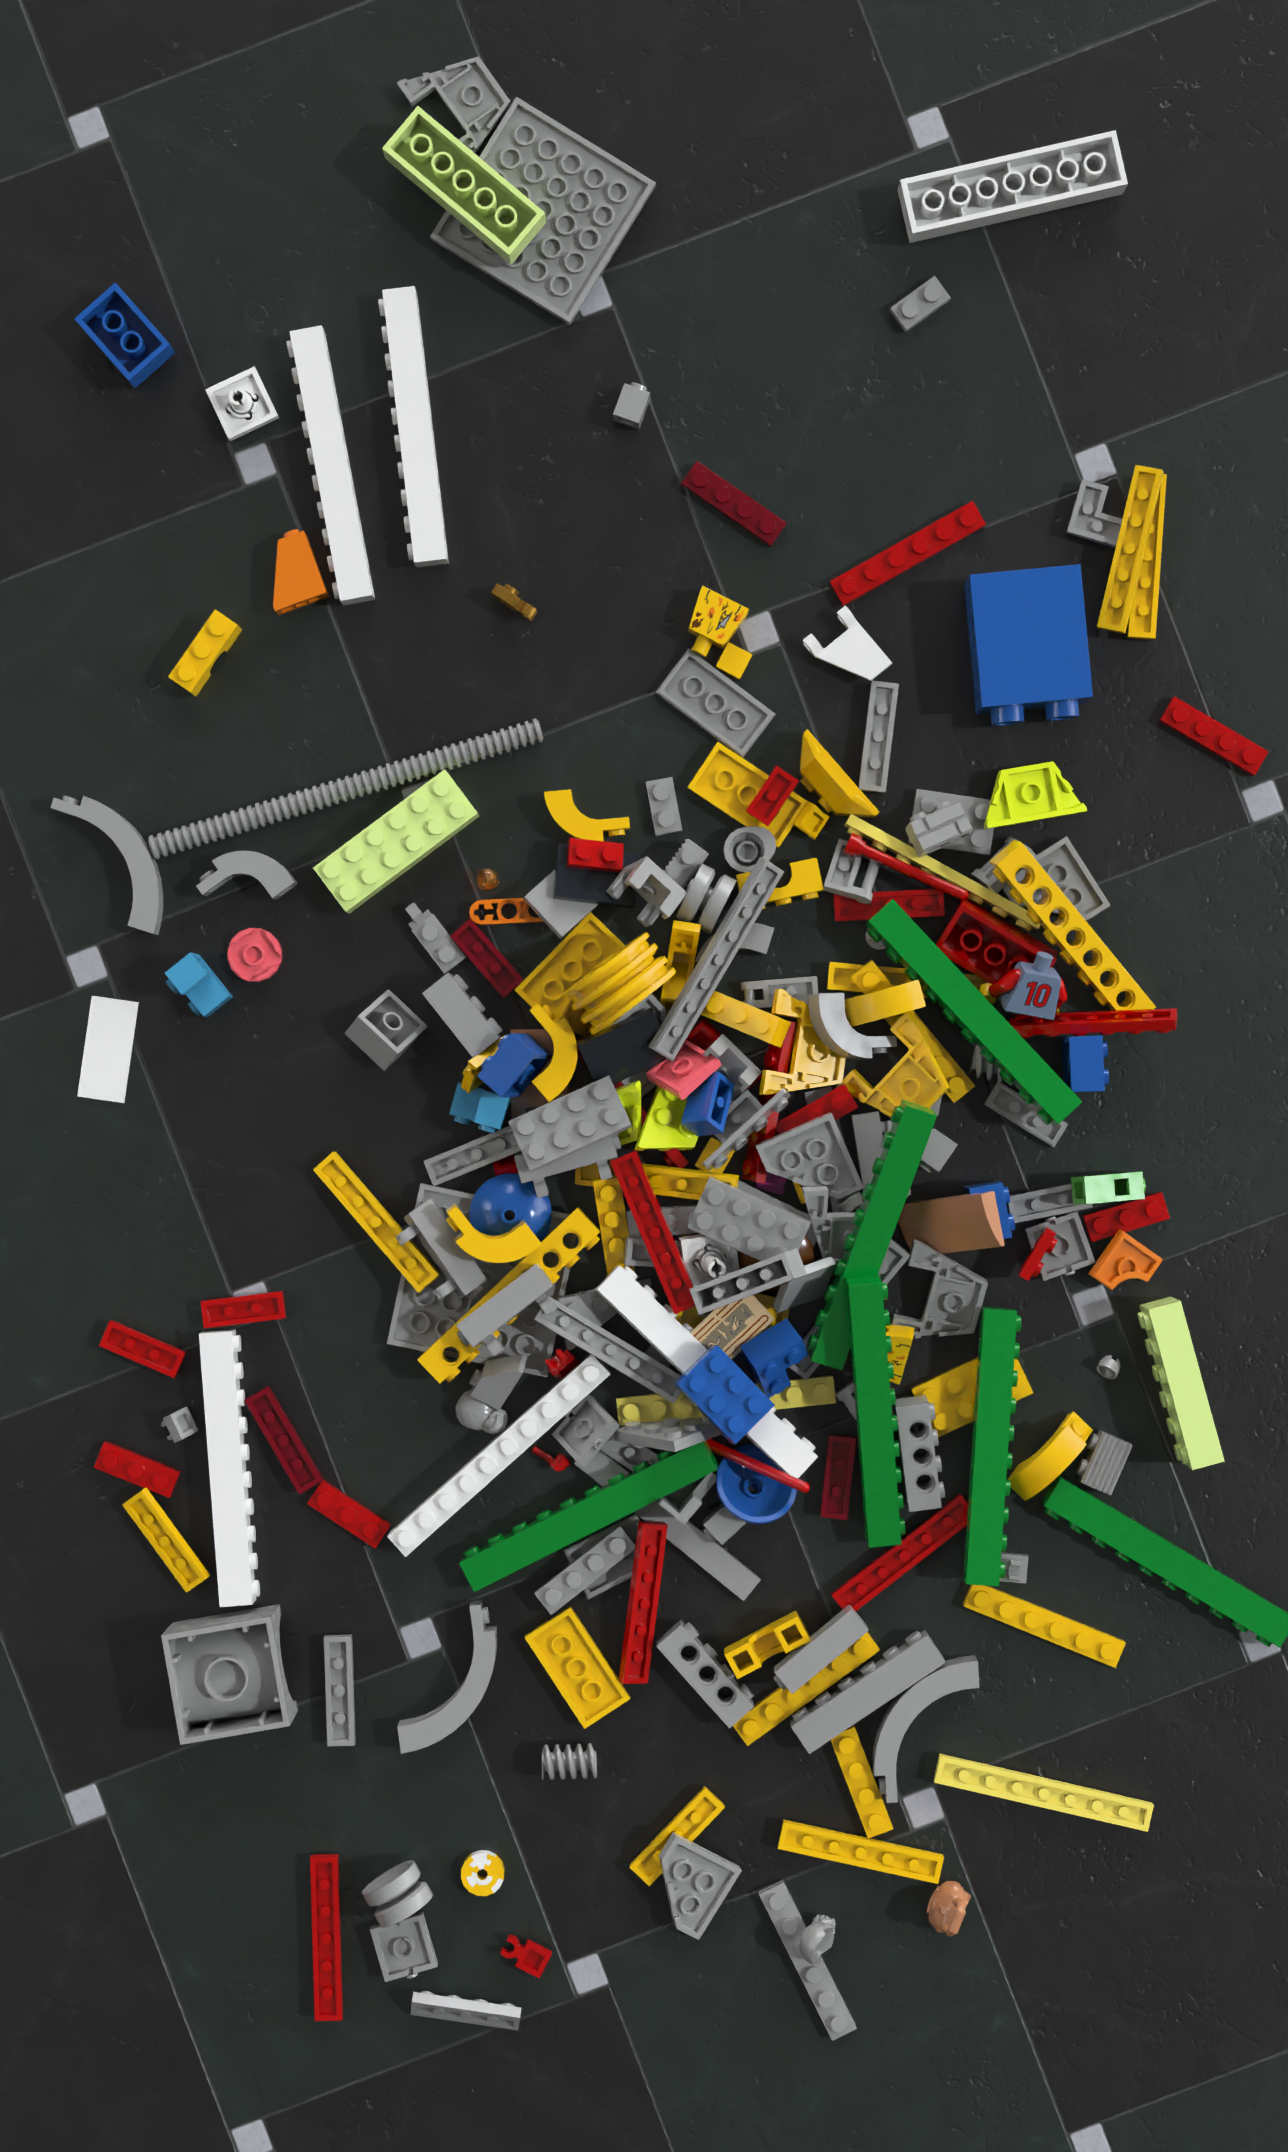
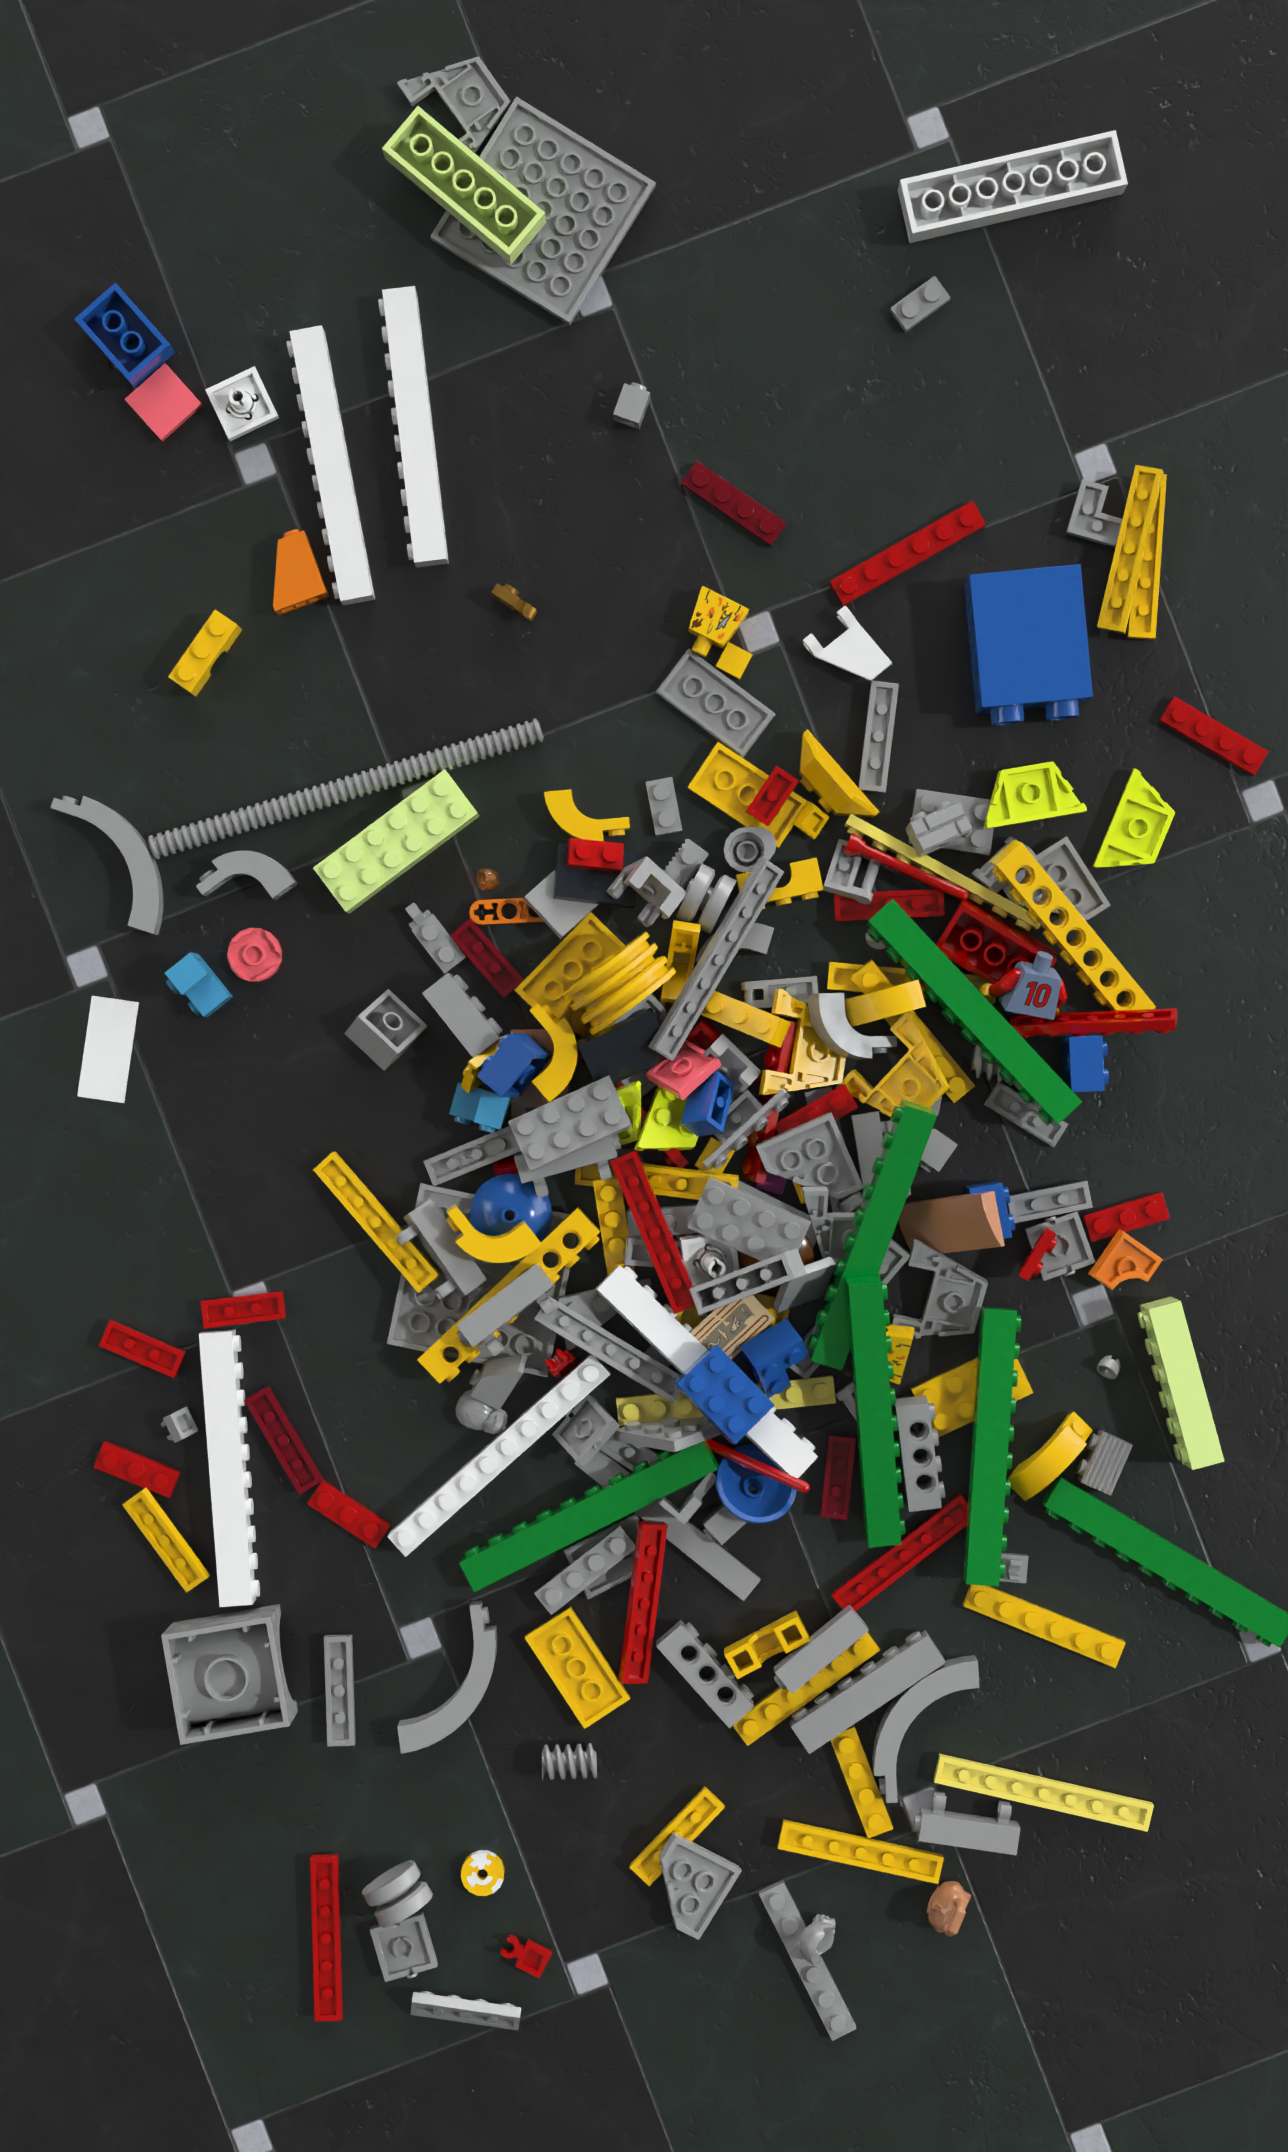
red hand [532,1446,570,1471] -> none
brick [1071,1172,1146,1205] -> none
none -> coral tile [125,363,203,442]
none -> light grey brick [913,1791,1020,1855]
none -> neon yellow wing [1092,768,1175,868]

